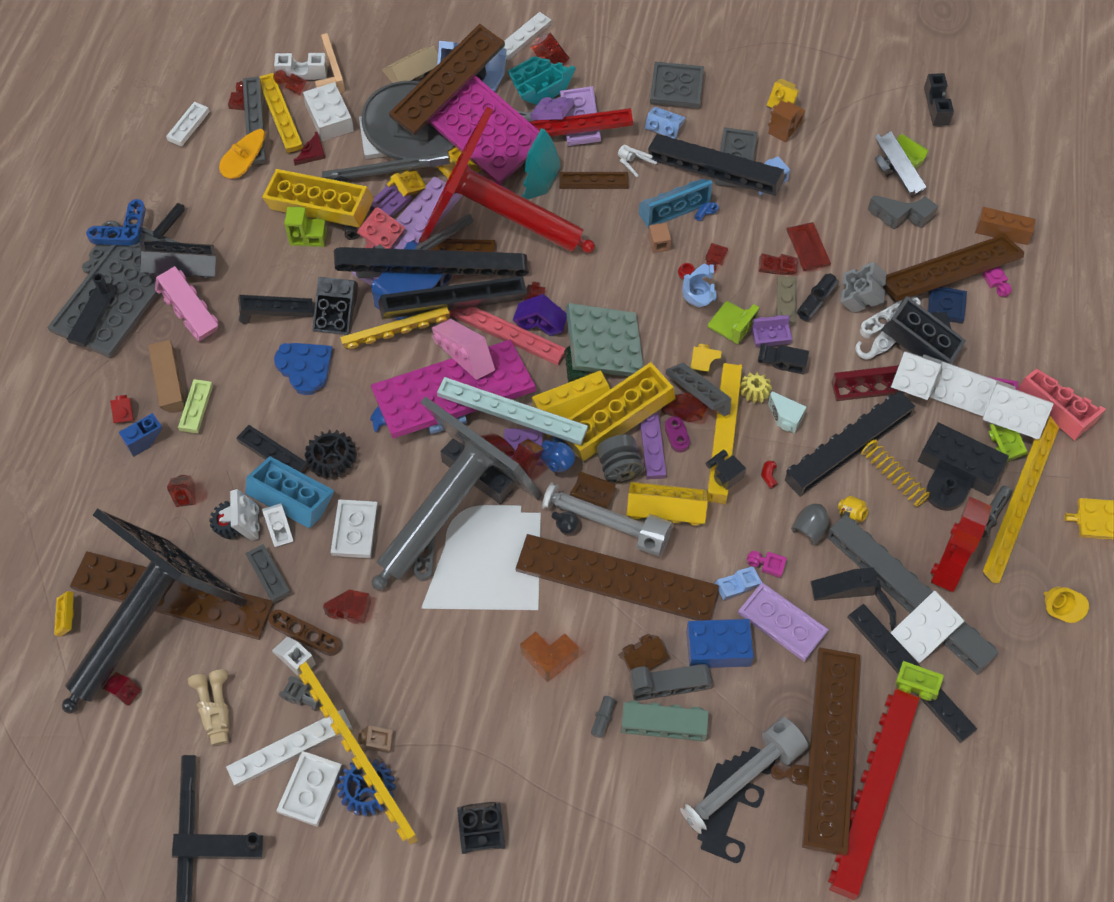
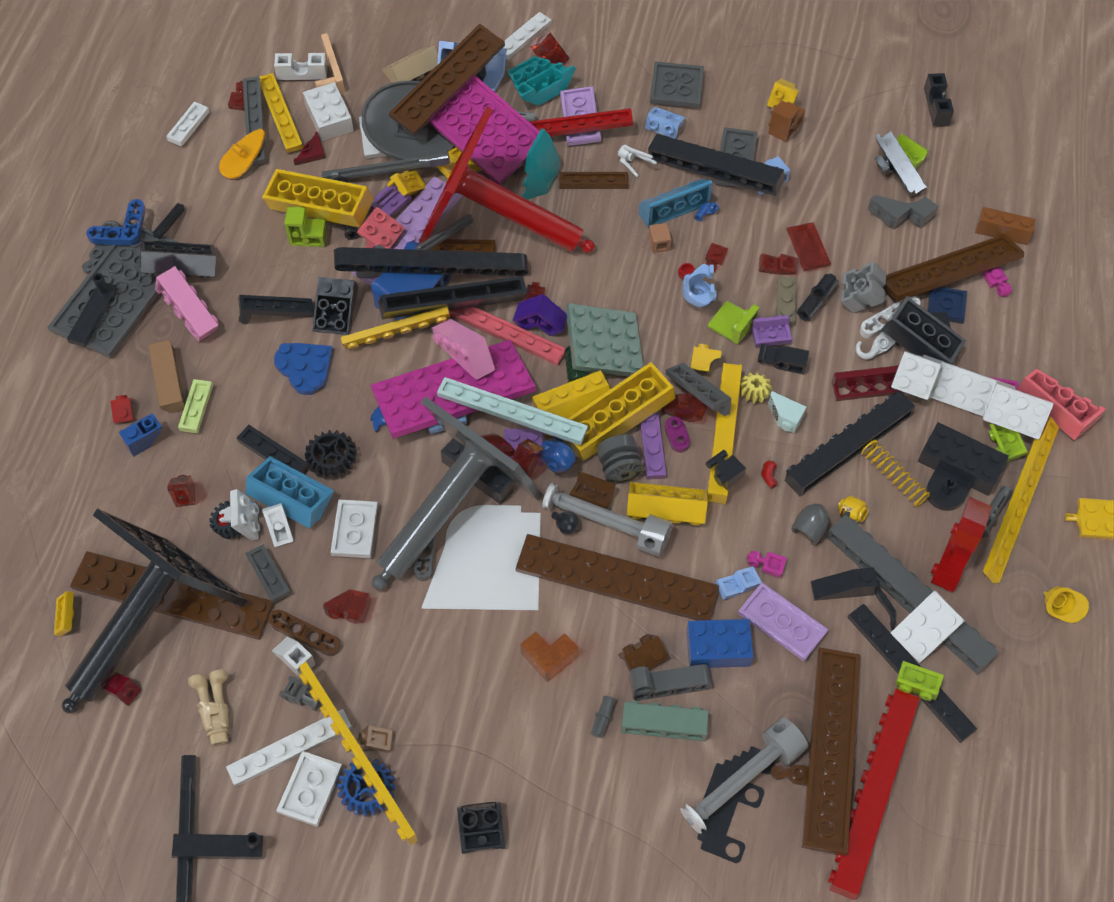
clear red plate [273,70,307,96] -> none
medium lavender plate [530,97,574,120] -> none

